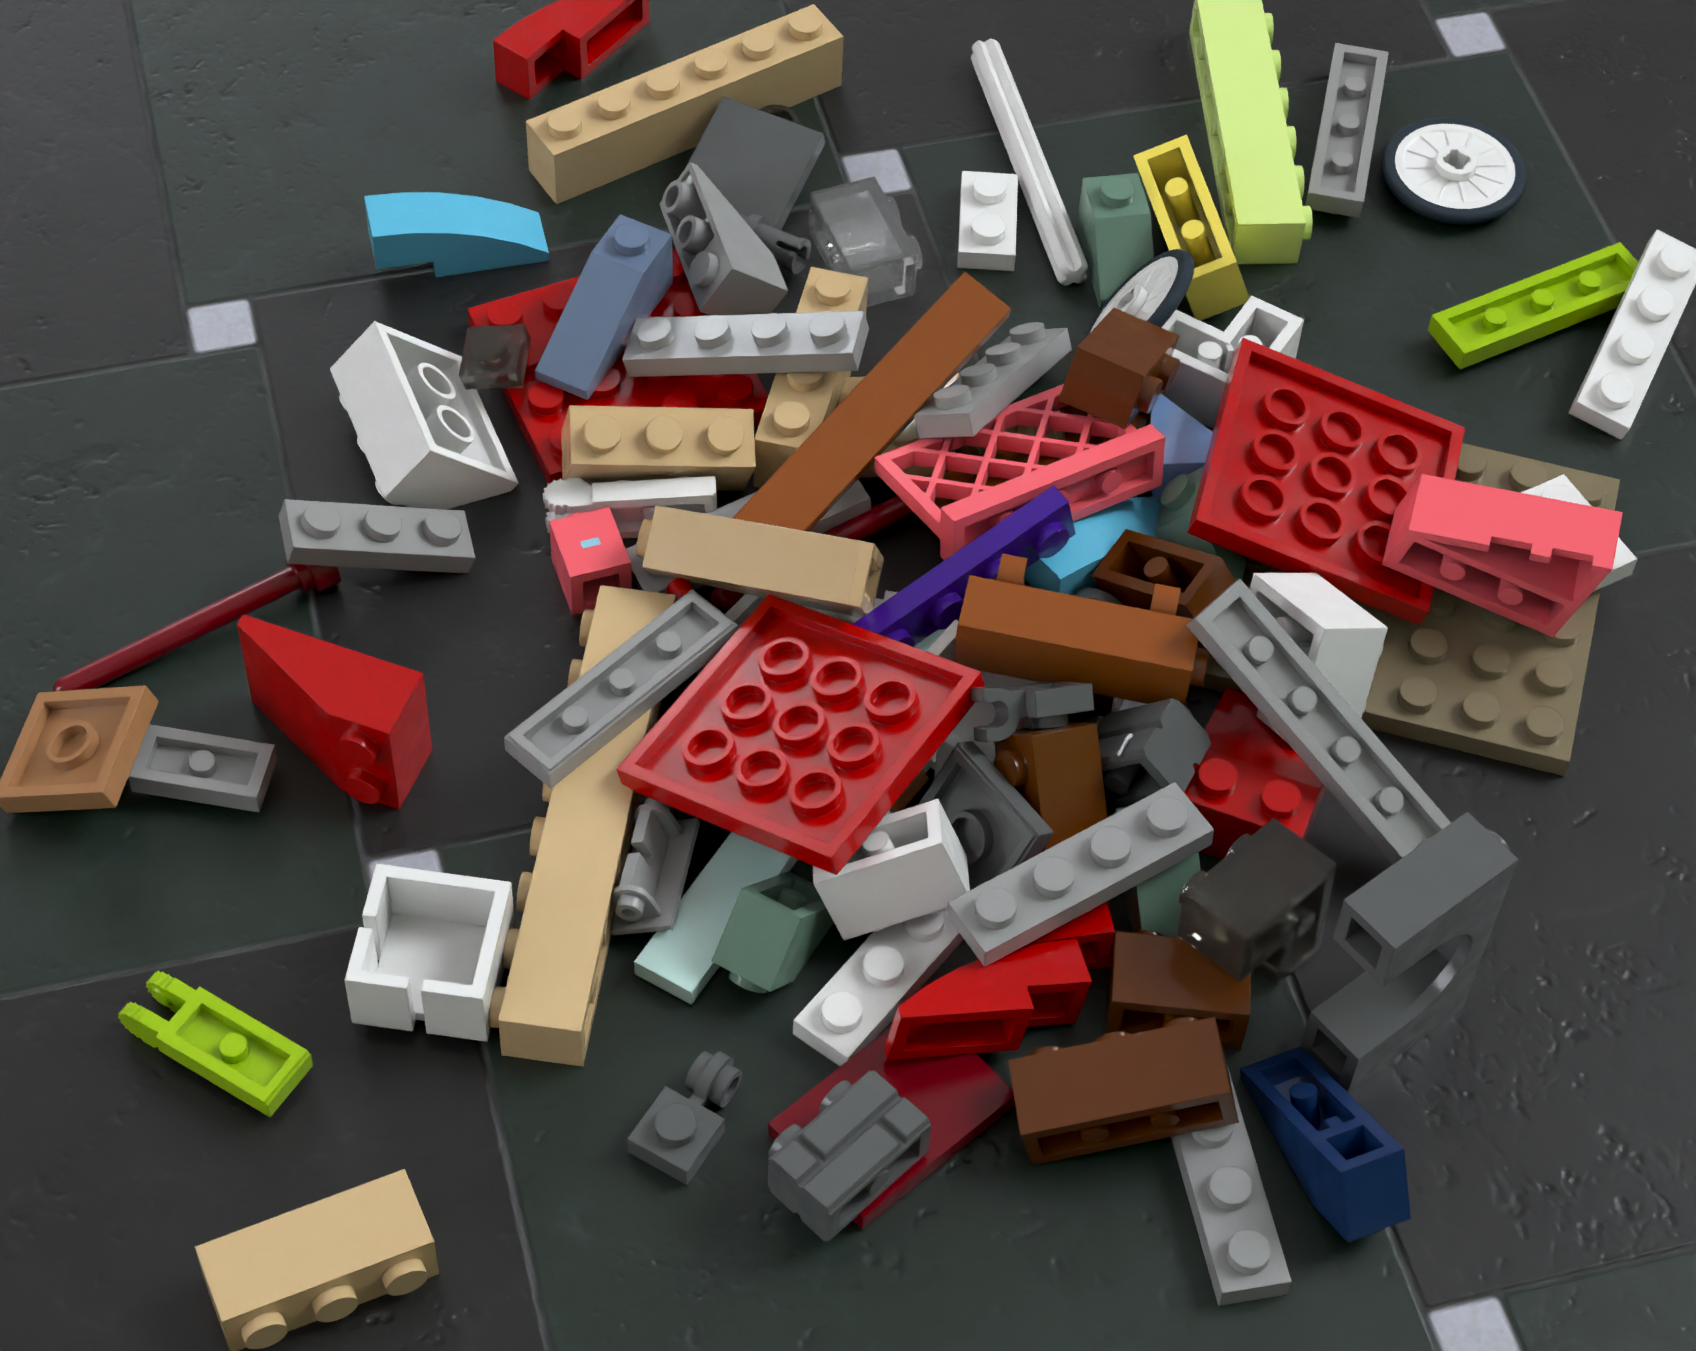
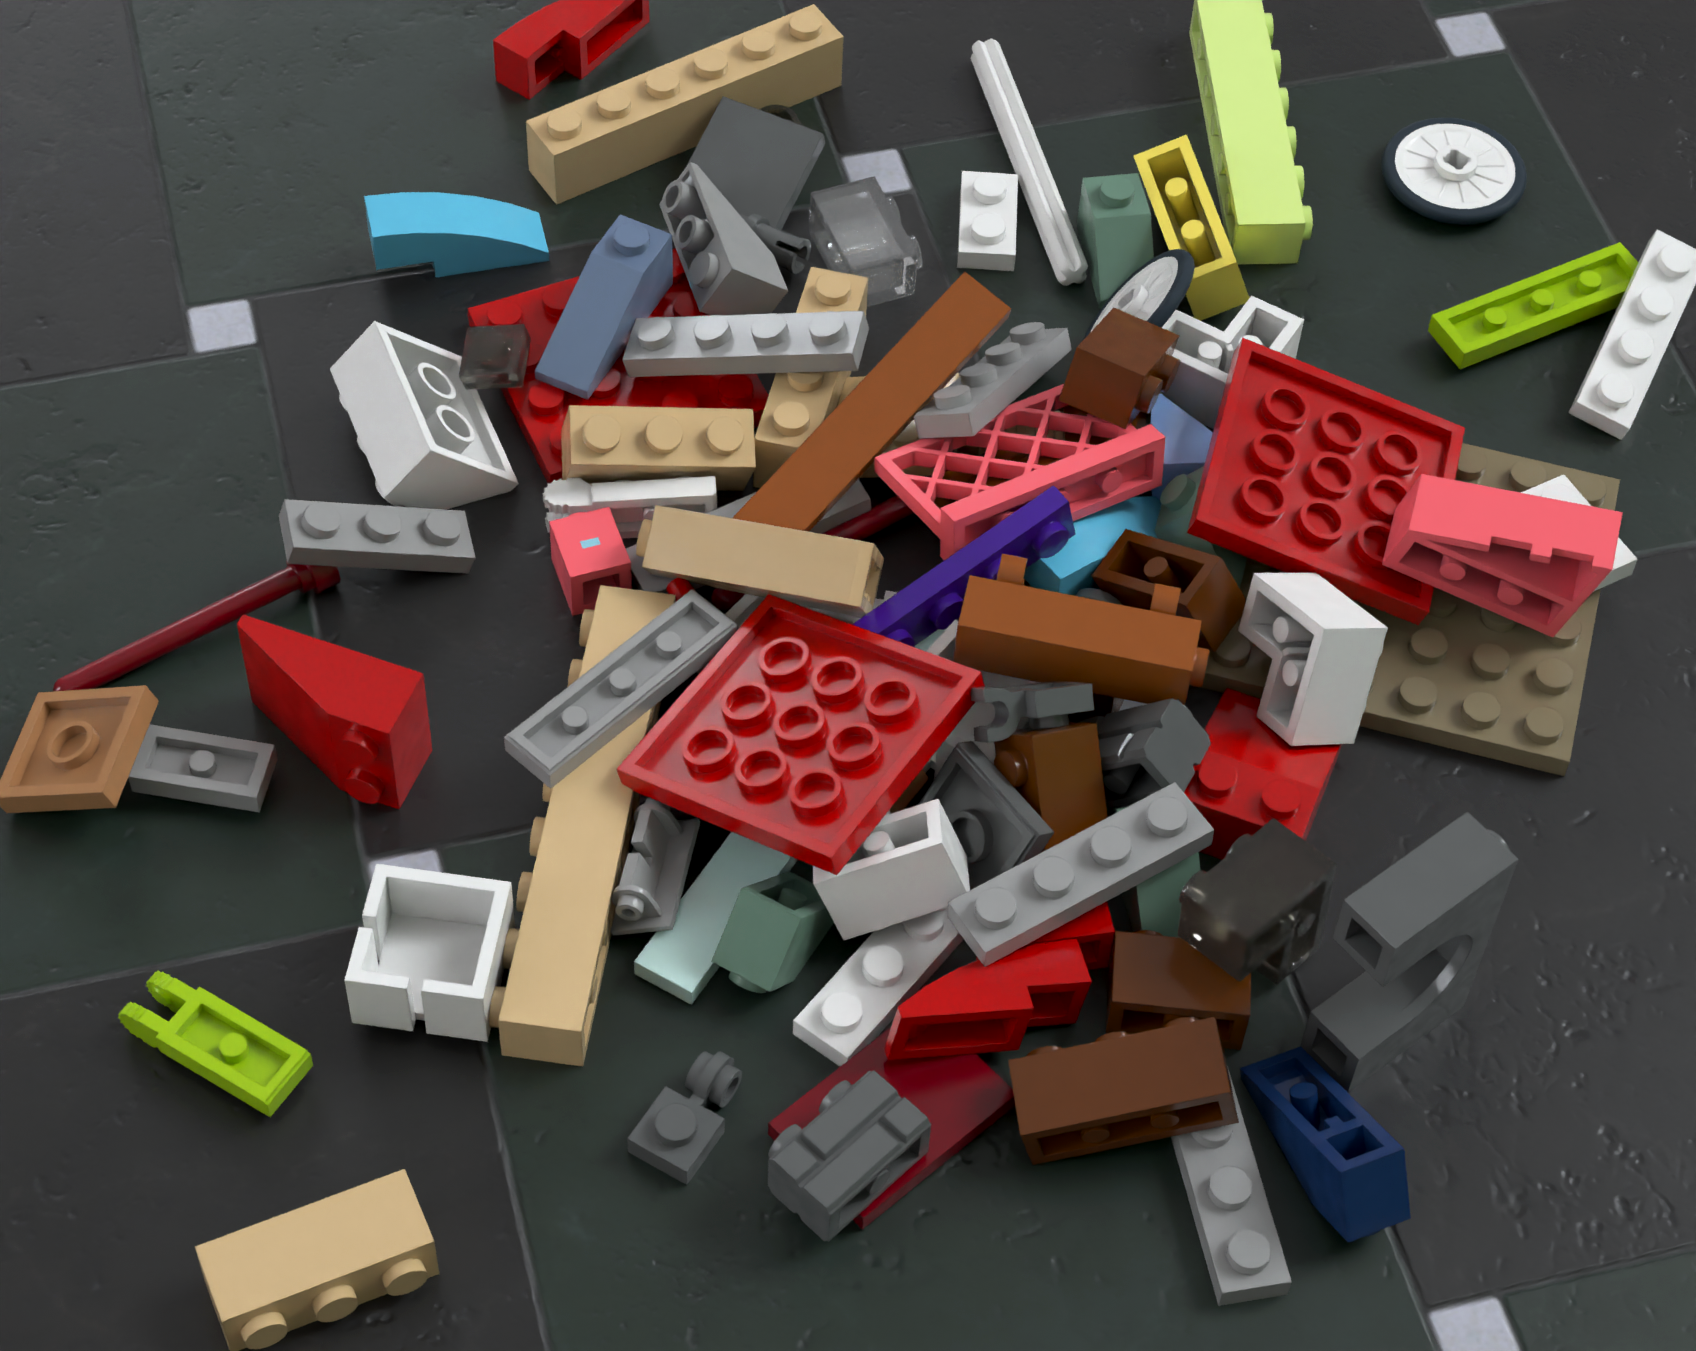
light grey plate [1186,579,1451,864] -> none
light grey plate [1305,43,1389,218] -> none

